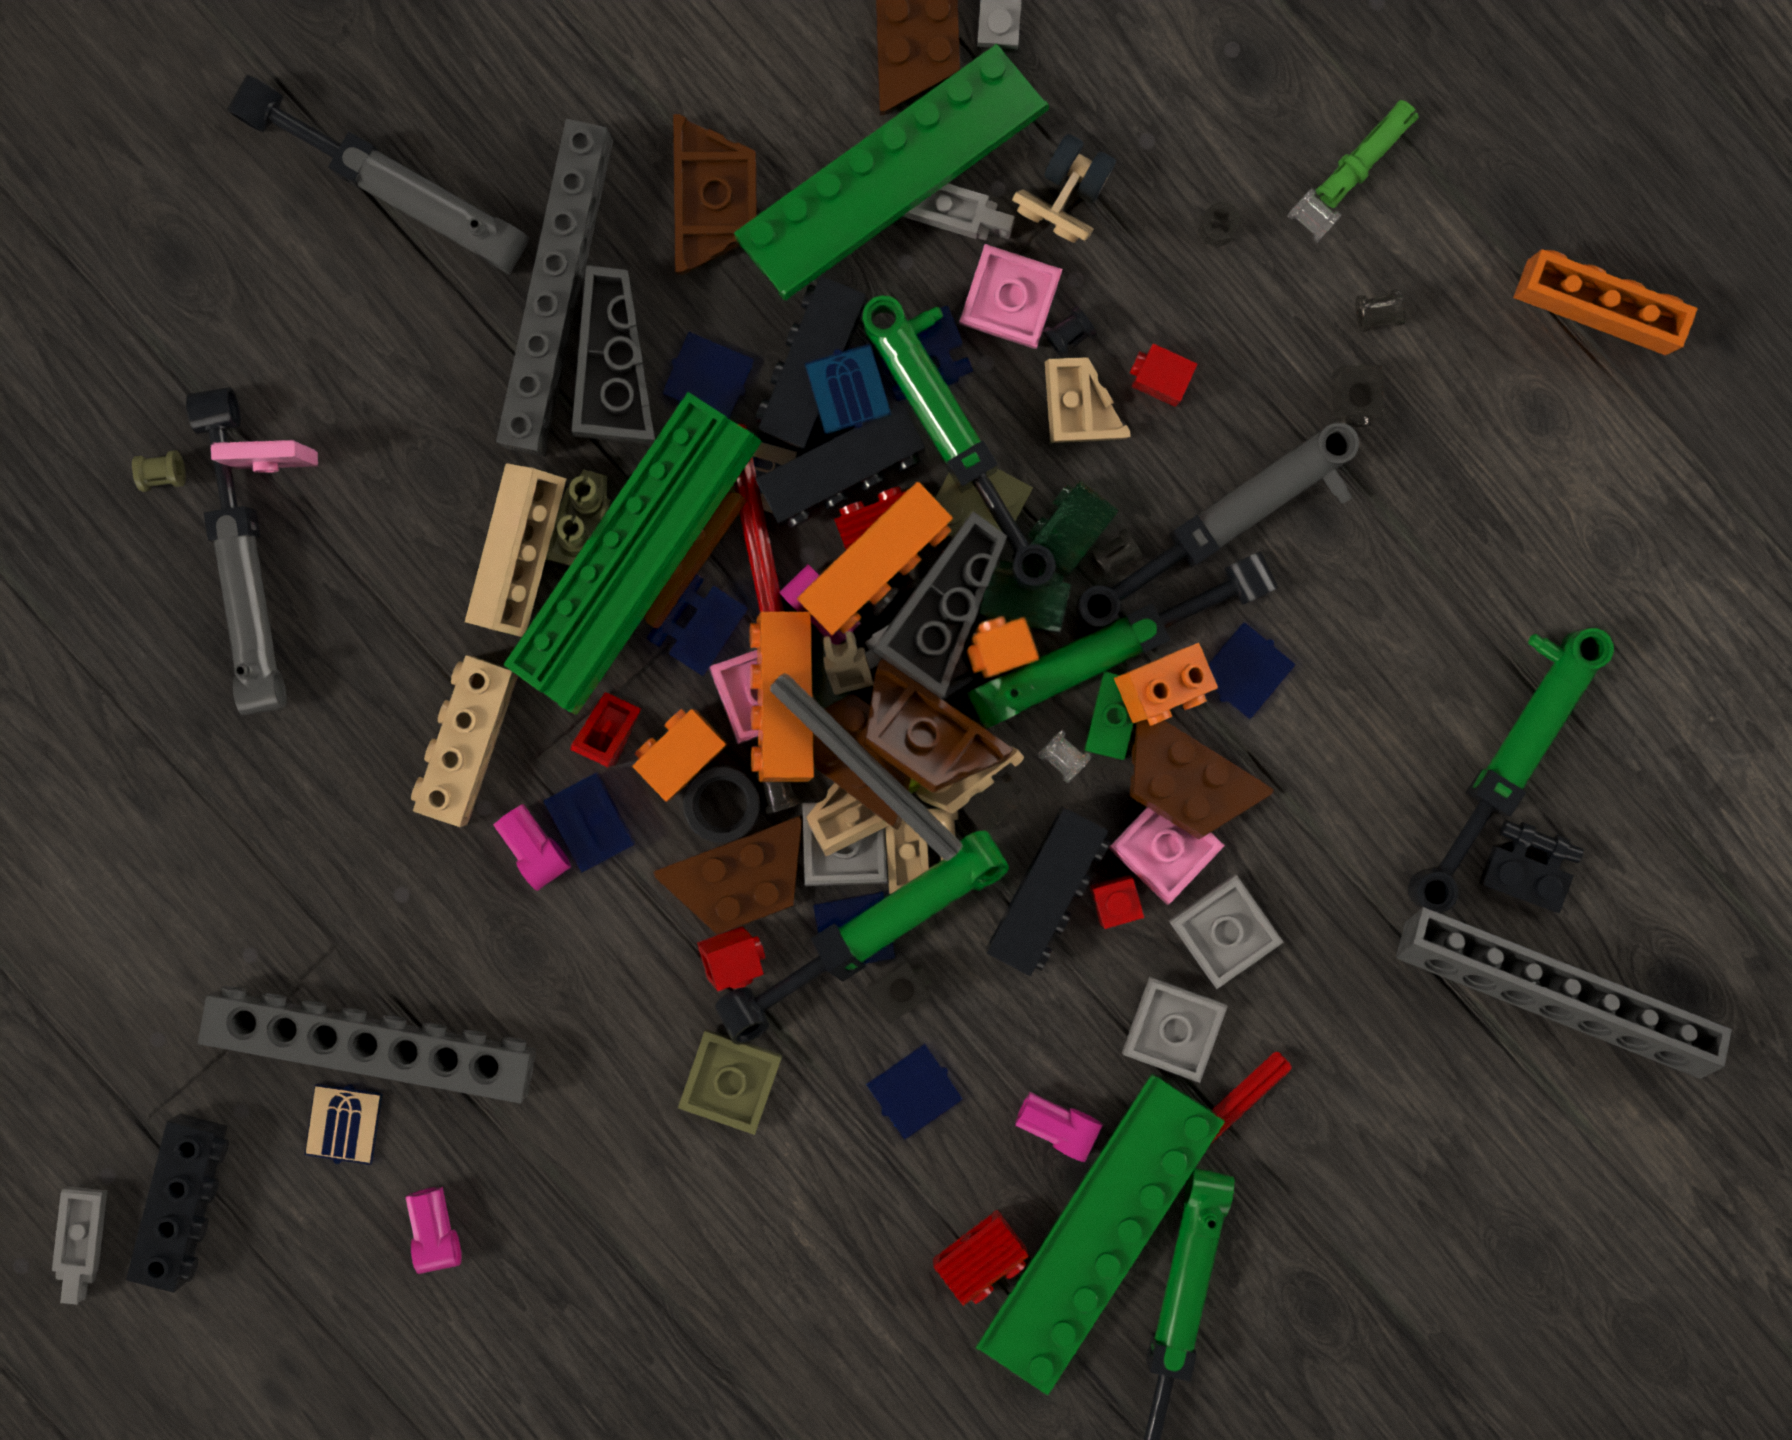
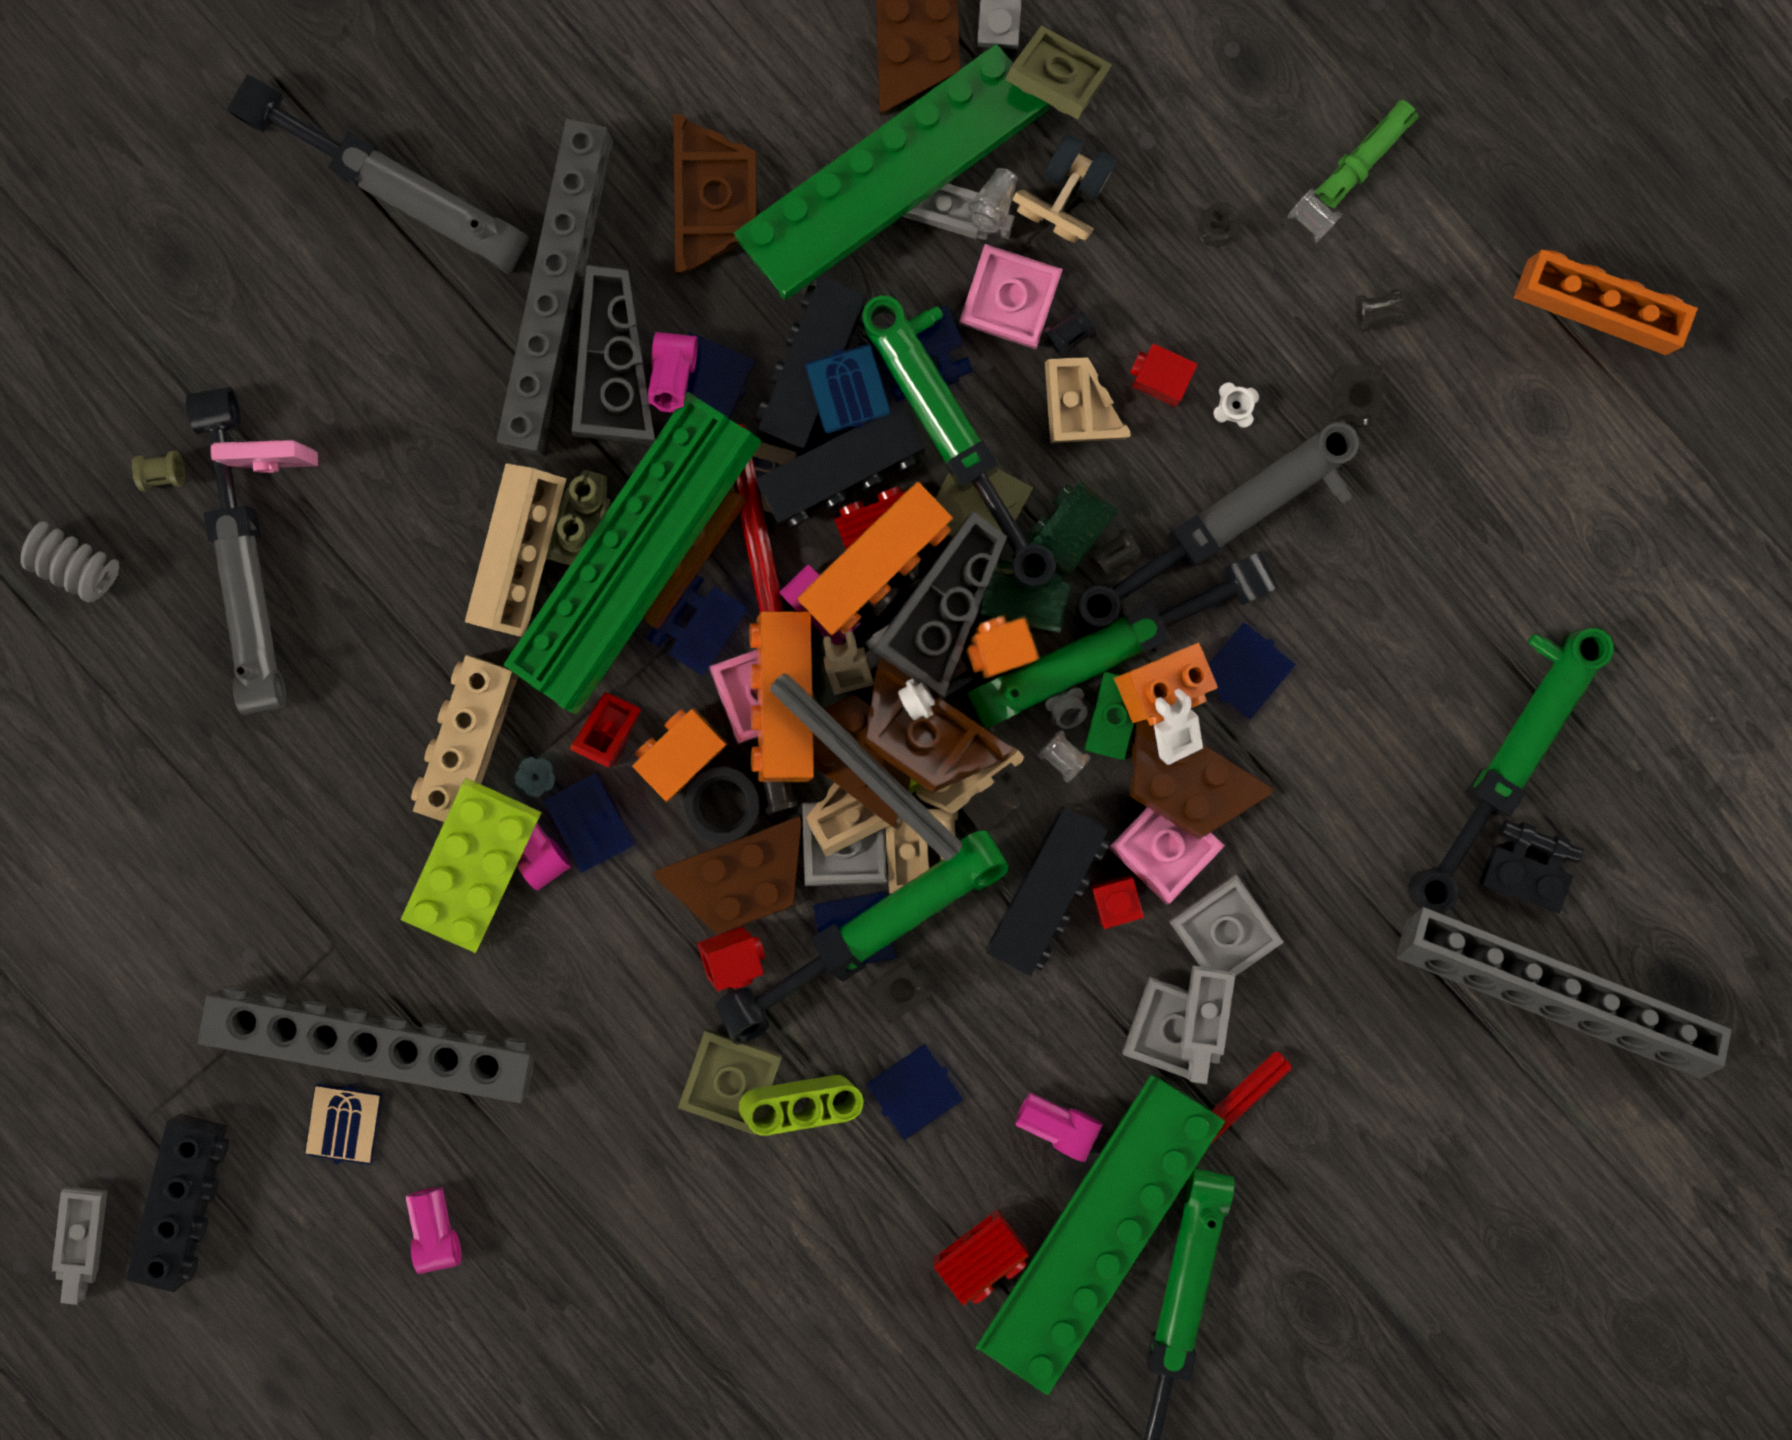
none -> light grey piece [21,521,119,603]
none -> lime plate [400,778,542,953]
none -> clear light blue plate [515,757,555,797]
none -> dark pink piece [648,332,698,412]
none -> lime beam [739,1075,864,1136]
none -> white plate [898,678,935,720]
none -> clear cone [968,168,1018,233]
none -> olive plate [1006,25,1112,119]
none -> dark grey plate [1045,688,1089,729]
none -> white plate [1154,689,1203,765]
none -> light grey hinge [1181,965,1235,1084]
none -> white plate [1213,382,1259,428]

